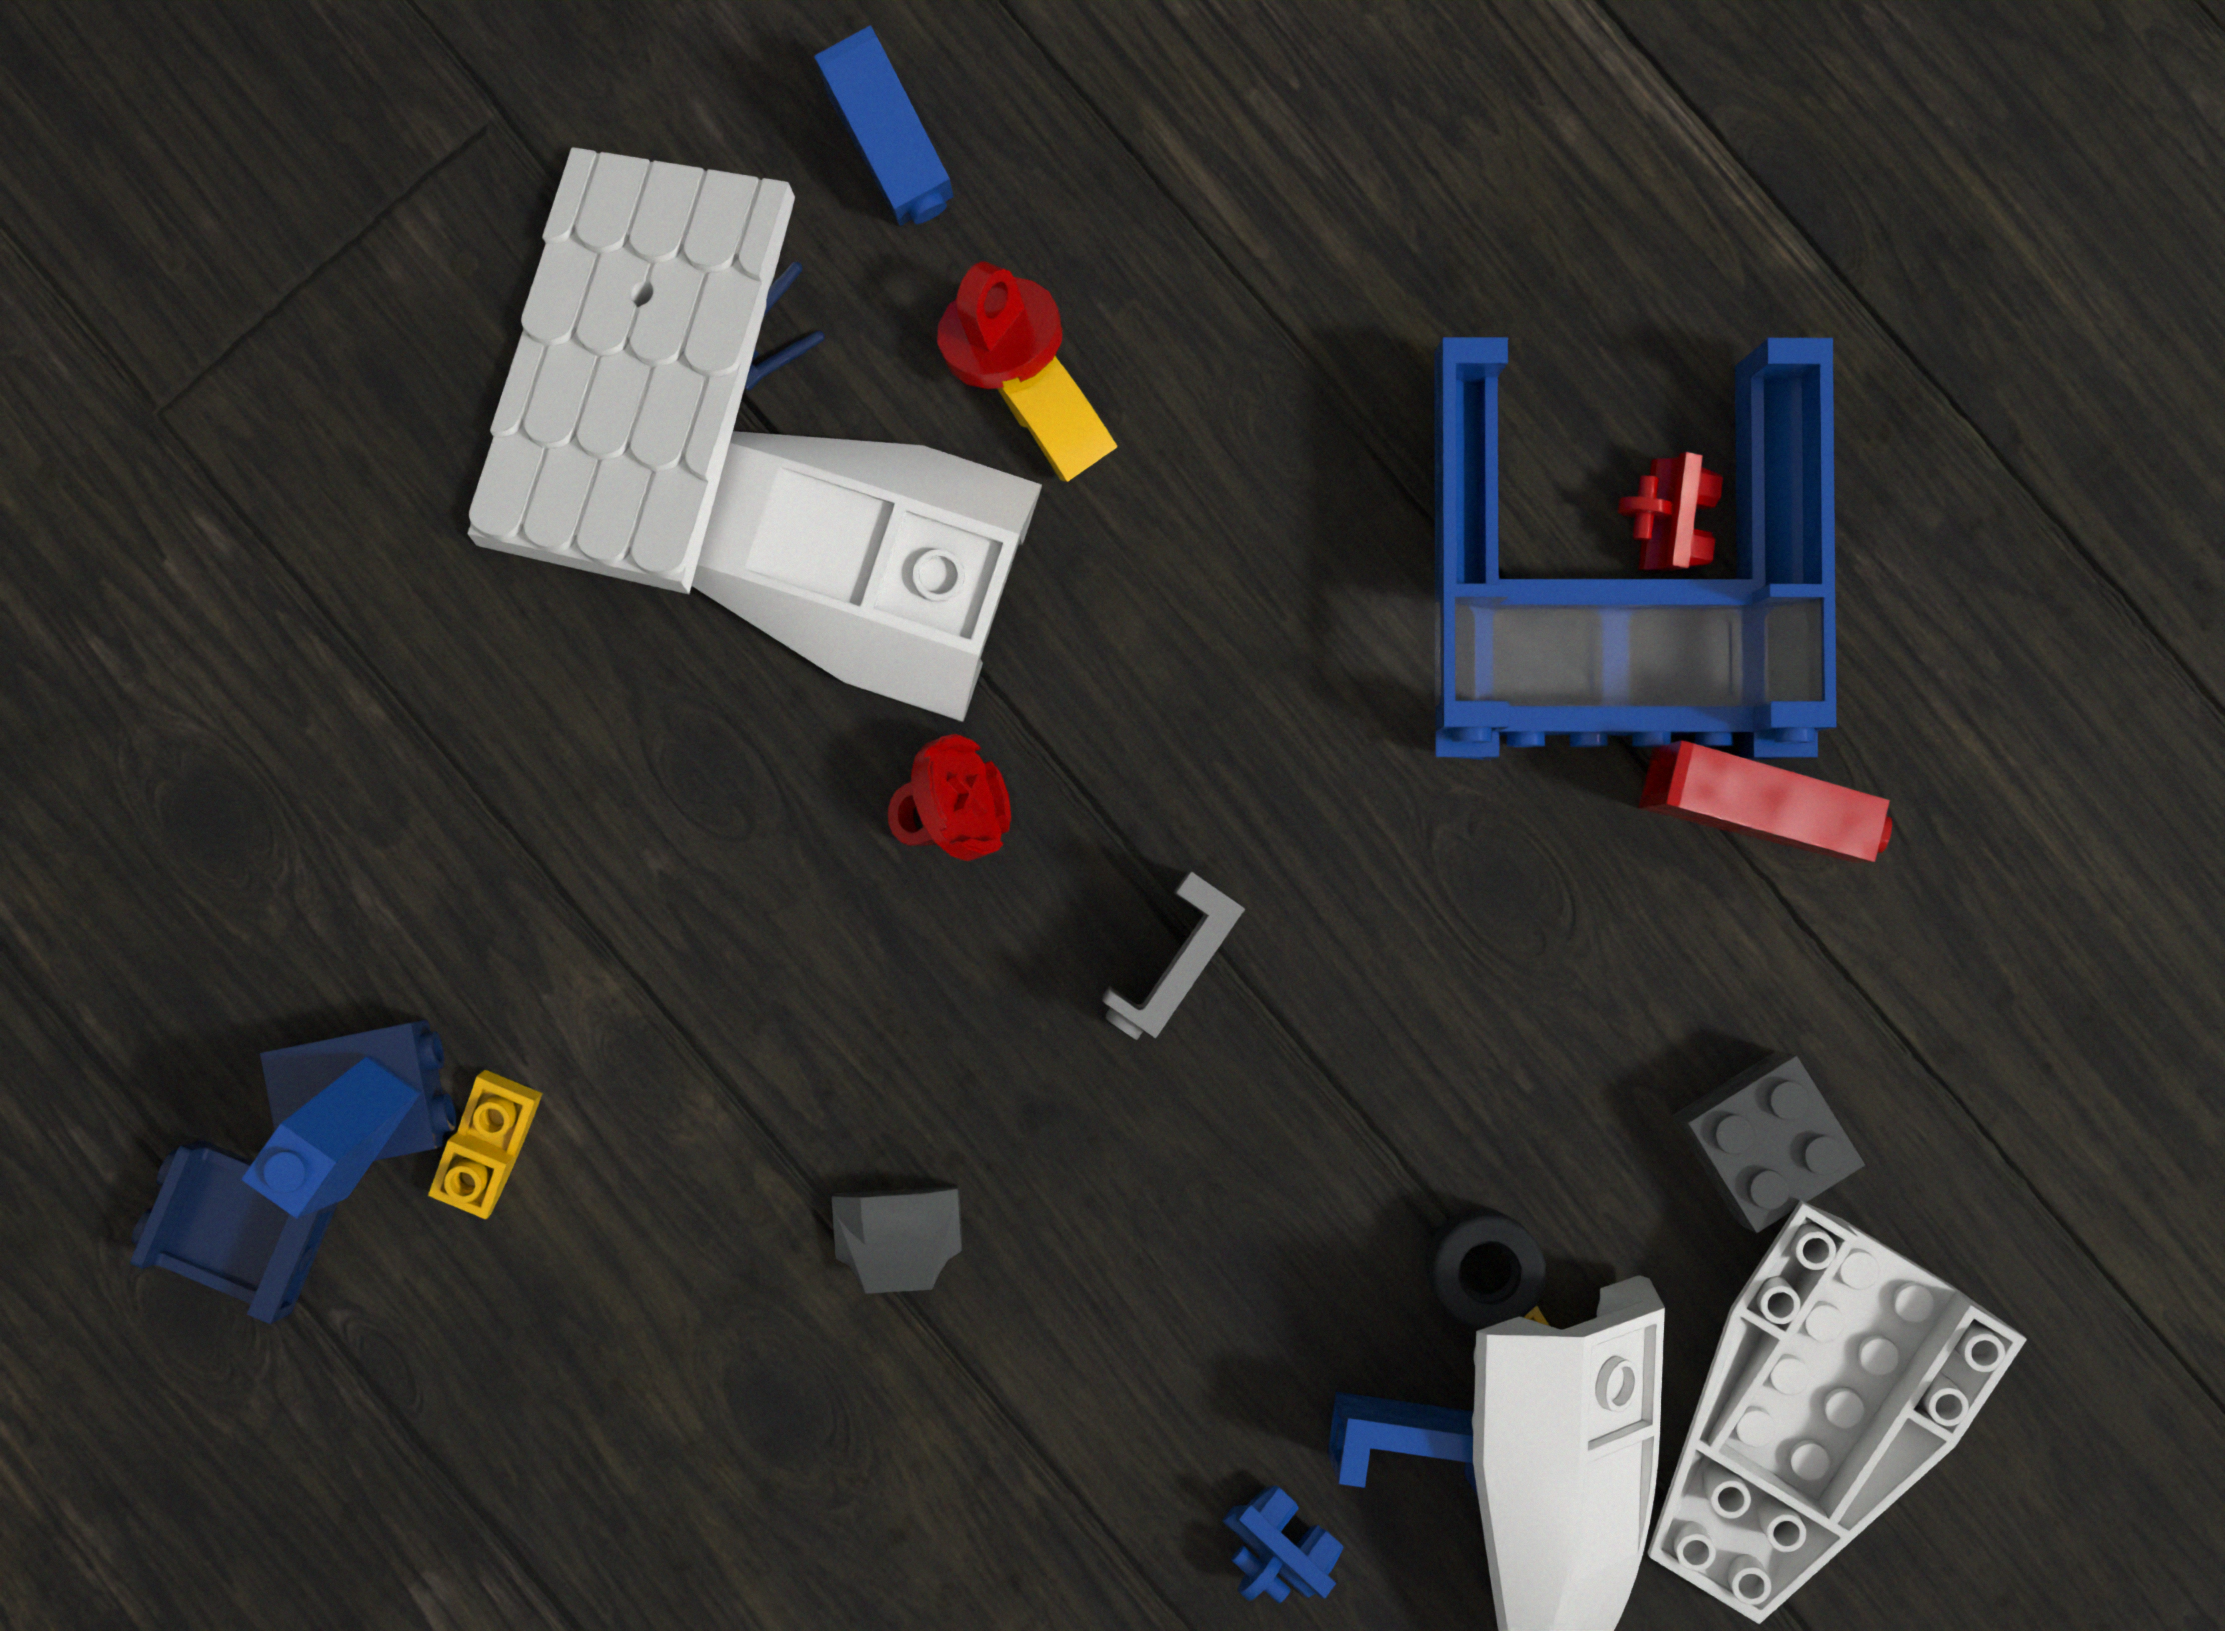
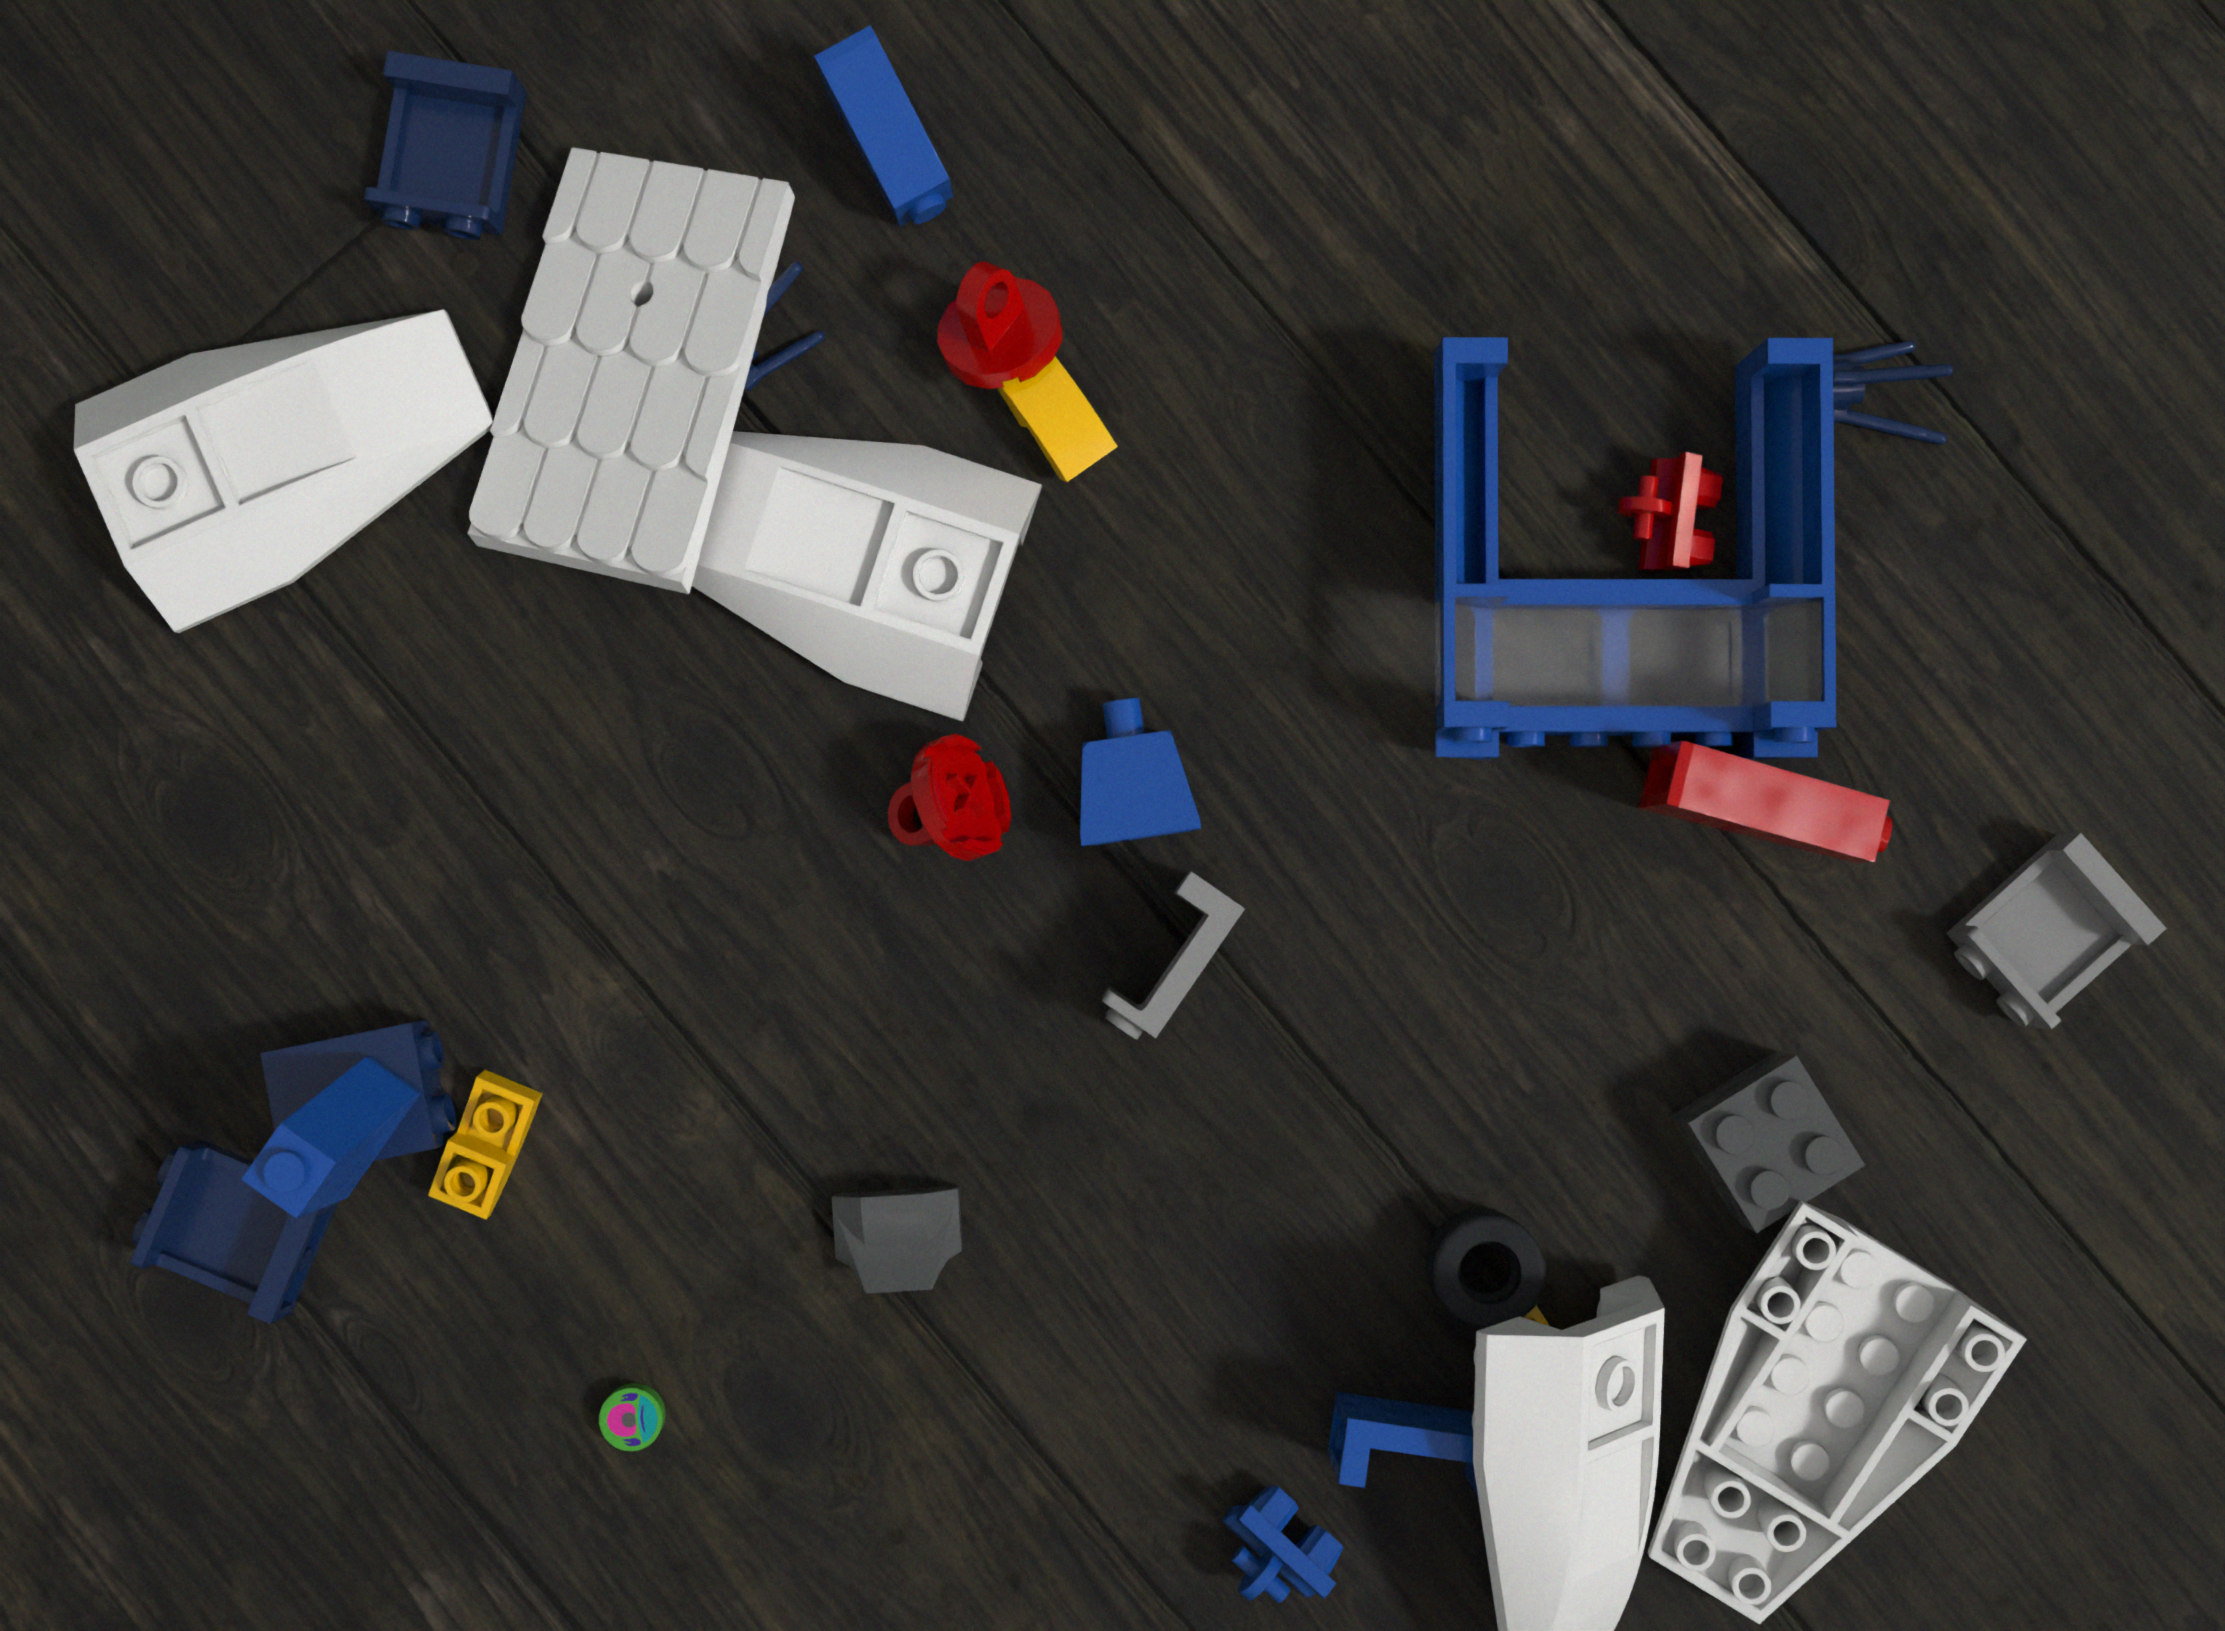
none -> white wedge [74,309,494,633]
none -> dark blue panel [364,50,527,240]
none -> tile [599,1383,666,1451]
none -> blue torso [1080,698,1201,847]
none -> dark blue plant [1833,340,1953,445]
none -> light grey panel [1946,833,2167,1030]

